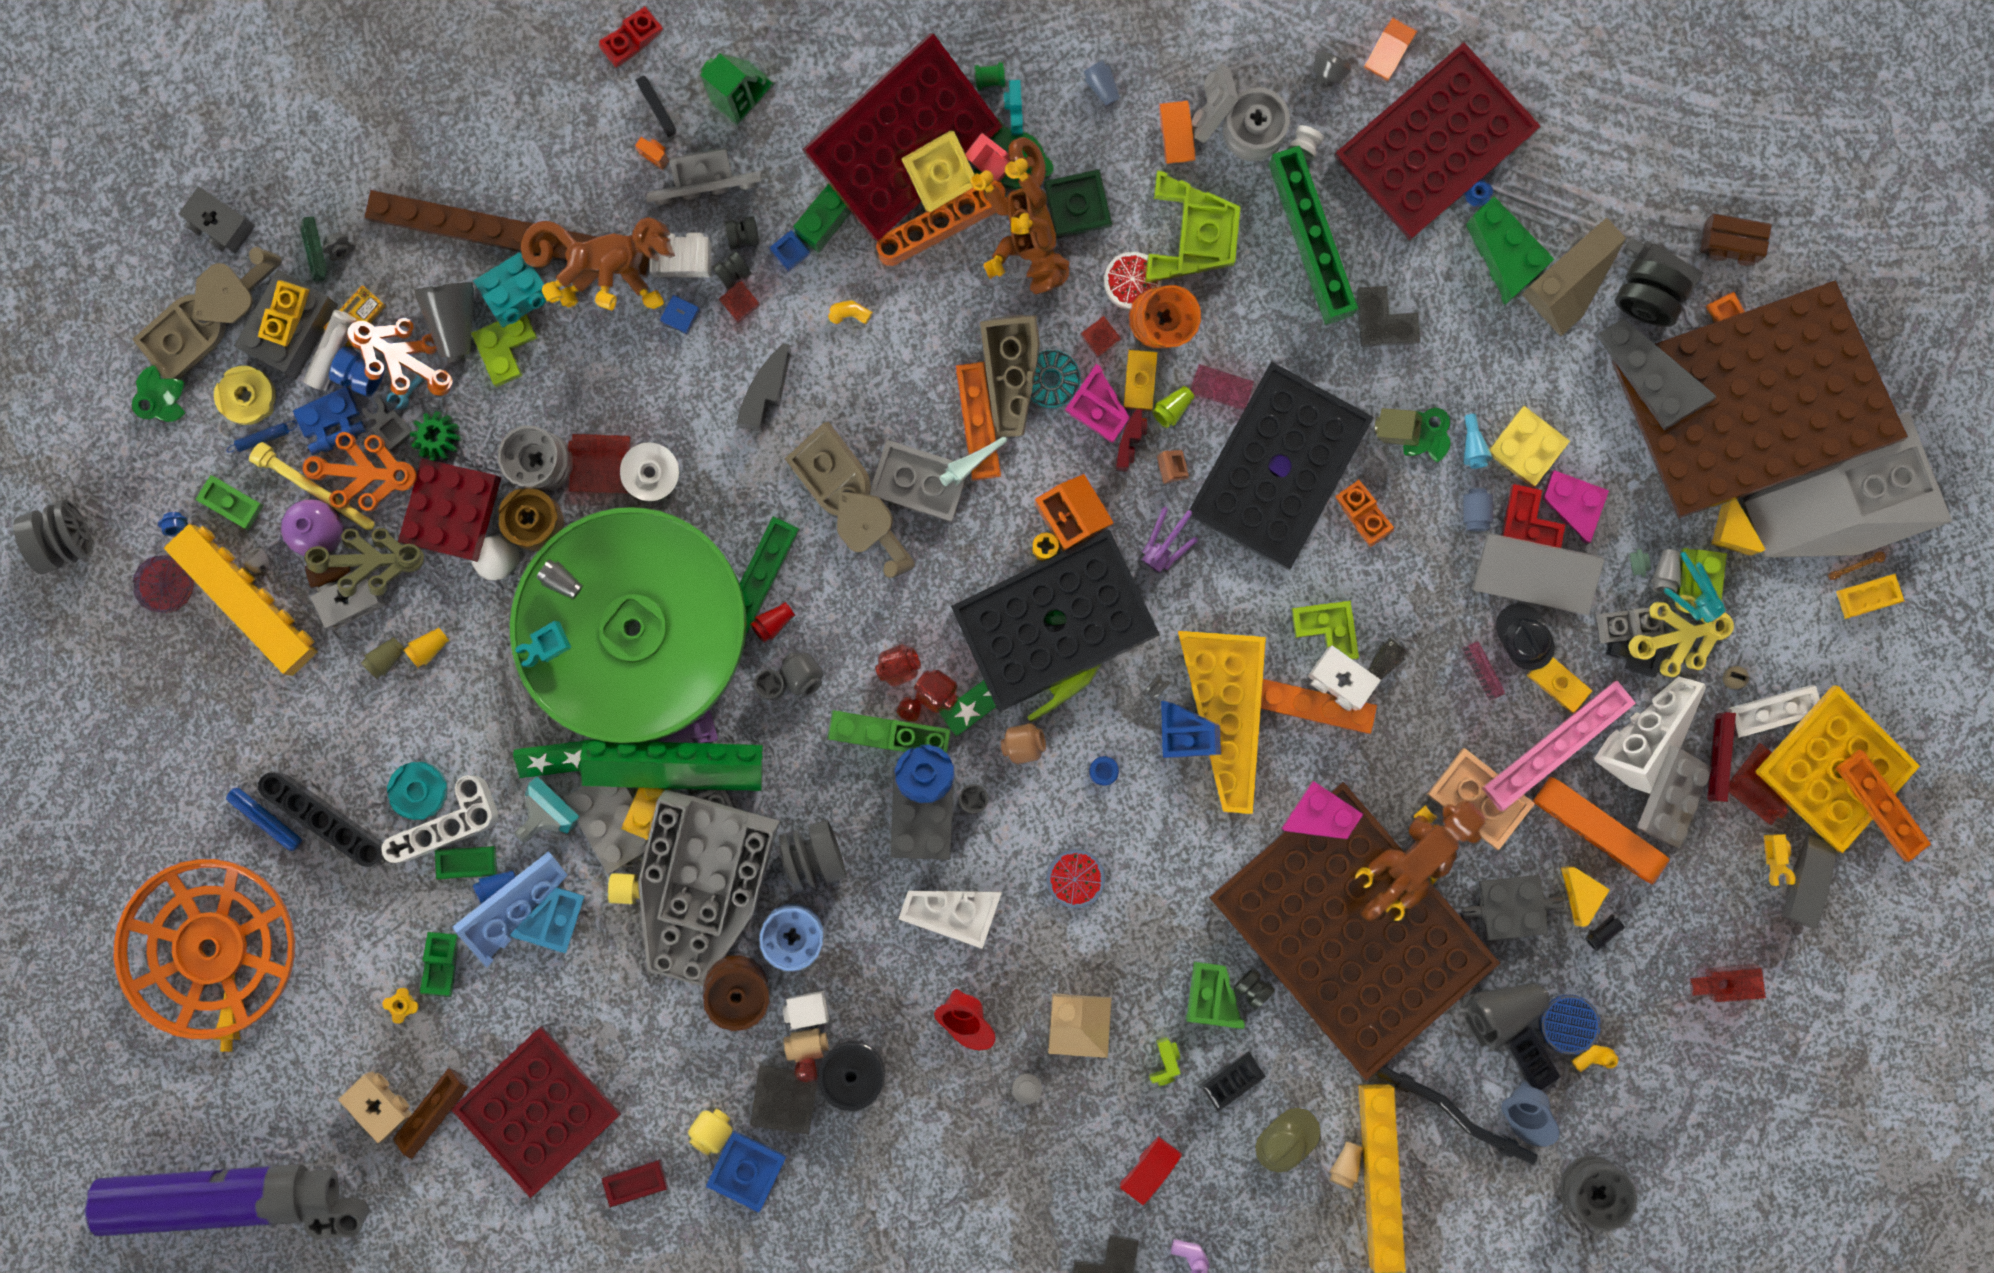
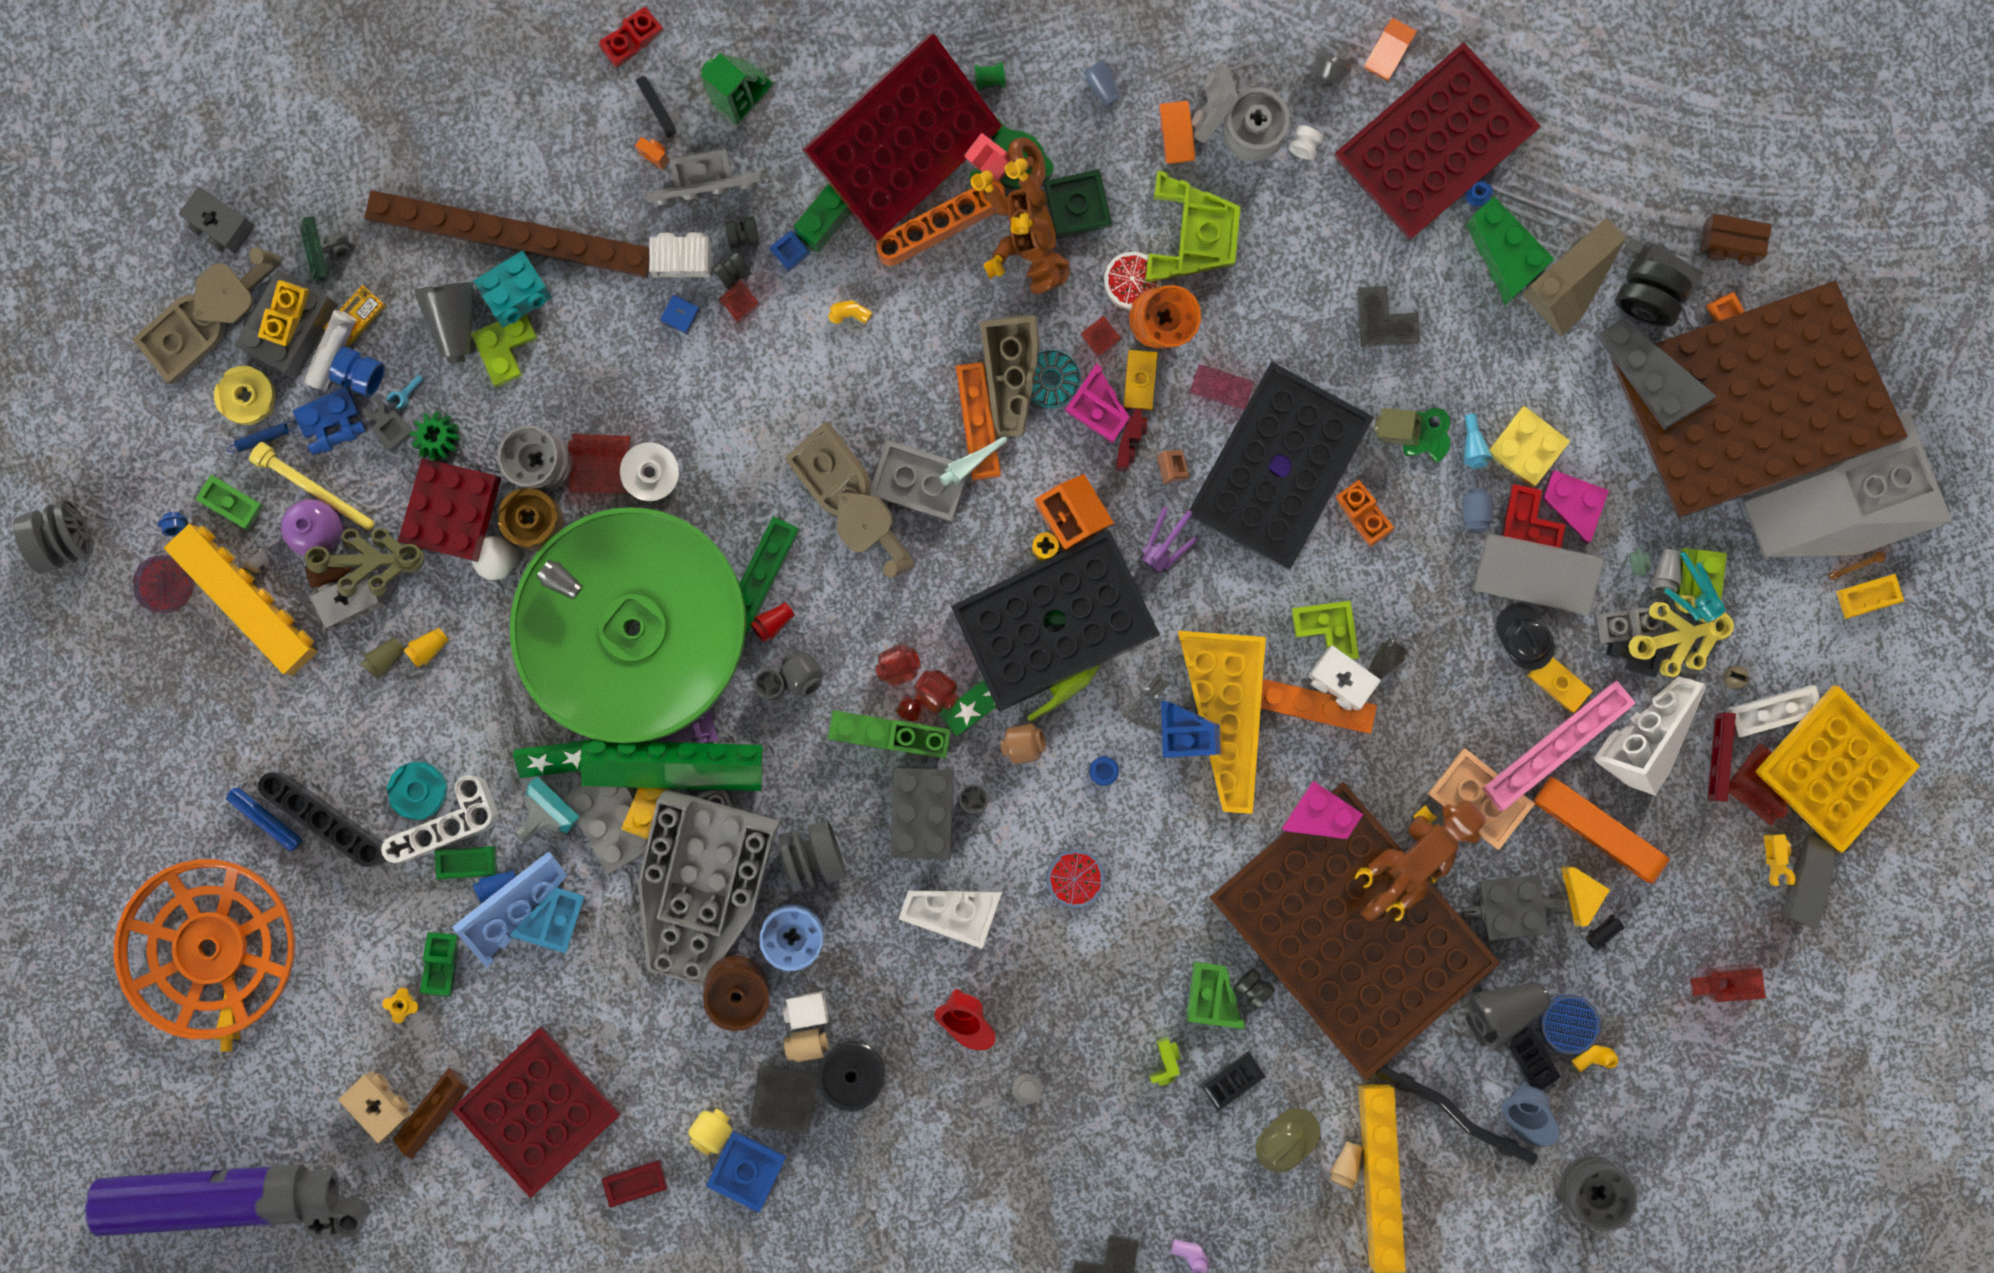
green plate [131,365,185,422] -> none
orange plant [303,432,416,511] -> none
plant [347,318,453,396] -> none
teal plate [515,621,571,667] -> none
dark orange animal [521,217,675,311] -> none
light yellow plate [608,873,640,904] -> none
dark grey slope [736,343,792,432] -> none
clear red hinge [794,1057,817,1082] -> none
blue tile [895,745,955,803] -> none
light yellow plate [901,131,974,212] -> none
teal plate [1004,80,1023,136] -> none
tan slope [1048,993,1111,1058] -> none
red slope [1120,1136,1182,1205] -> none
lime cone [1152,386,1195,428] -> none
green brick [1268,145,1358,326] -> none
clear pink tile [1462,641,1505,700] -> none
light grey plate [1637,746,1712,849] -> none
yellow slope [1711,499,1766,556] -> none
orange tile [1836,750,1931,862] -> none

